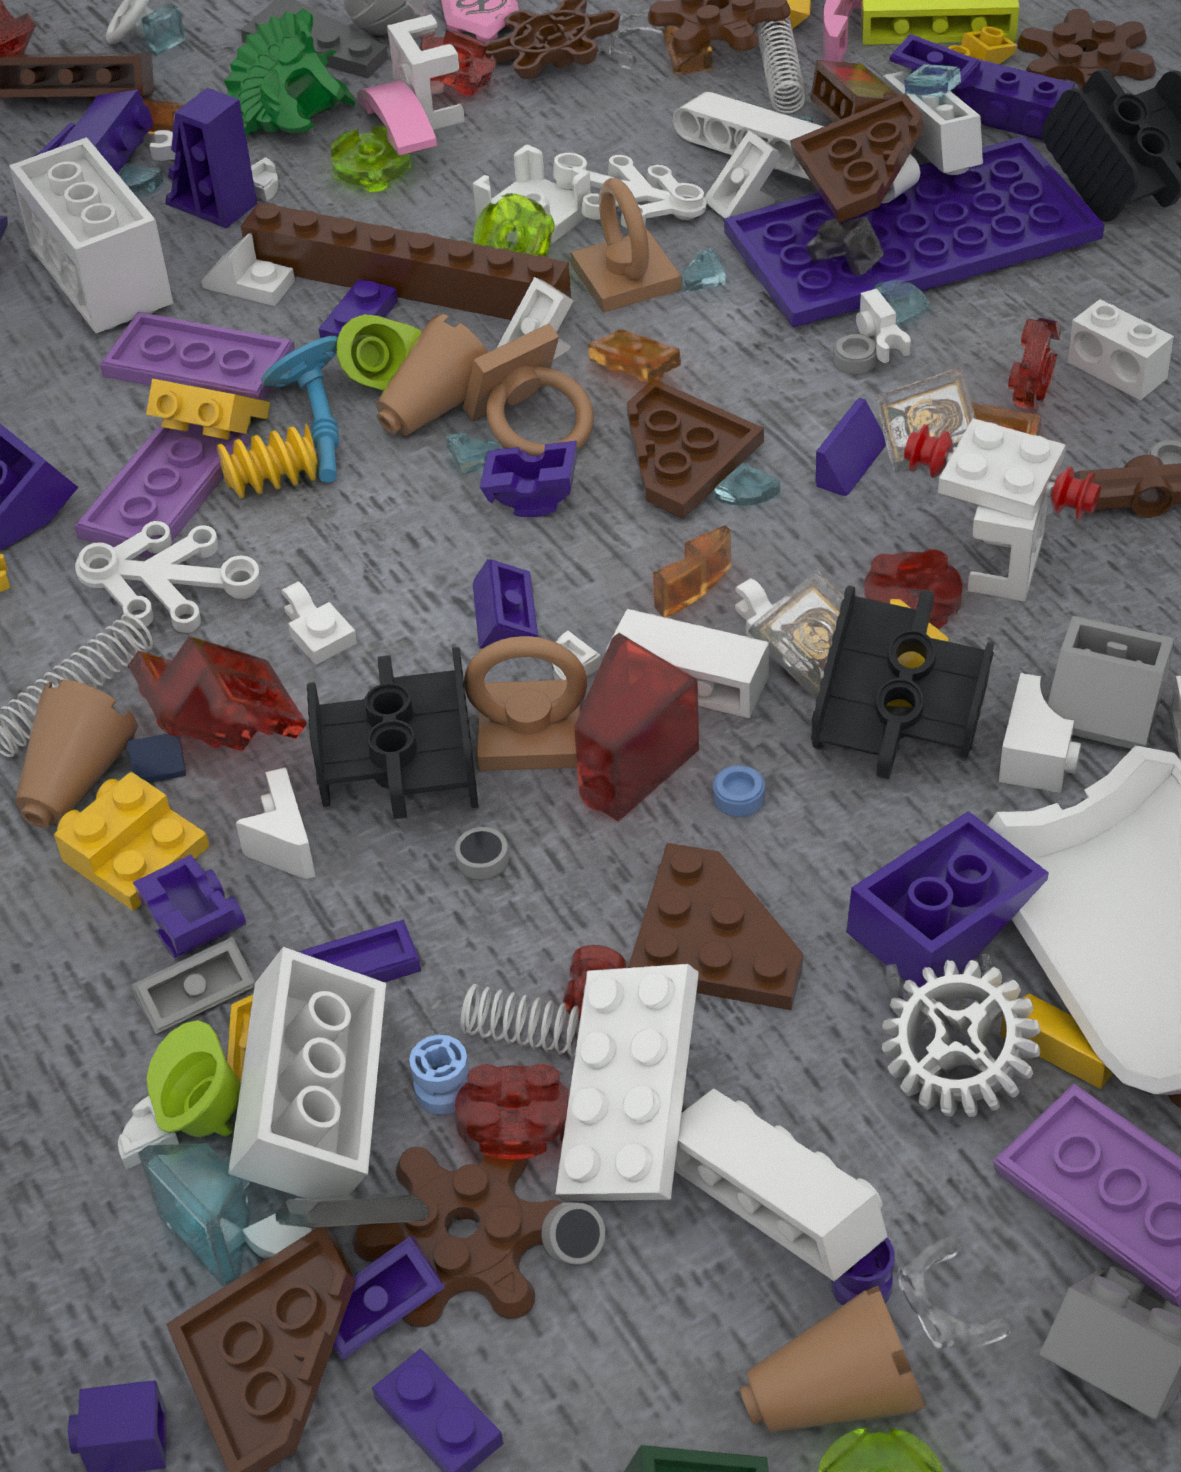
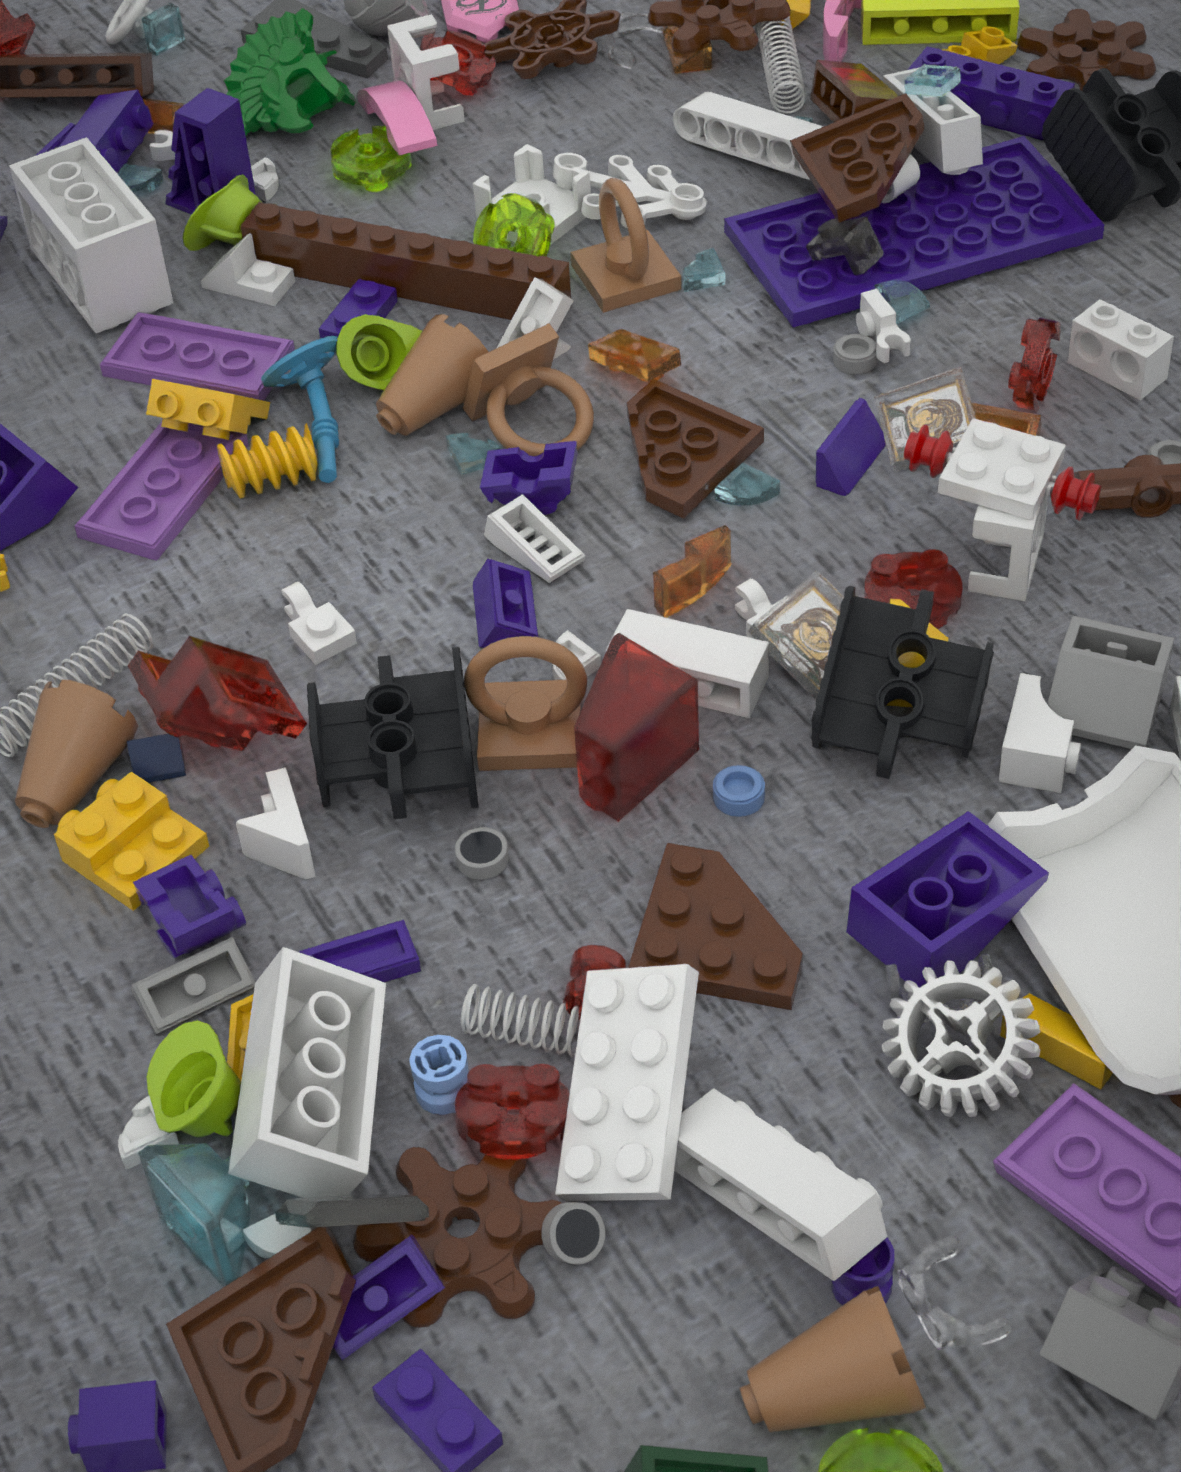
white plant [75,521,261,633] -> none
white slope [705,130,783,218] -> none
dark purple slope [889,34,981,89] -> none
none -> lime piece [182,175,262,251]
none -> white slope [484,494,585,583]

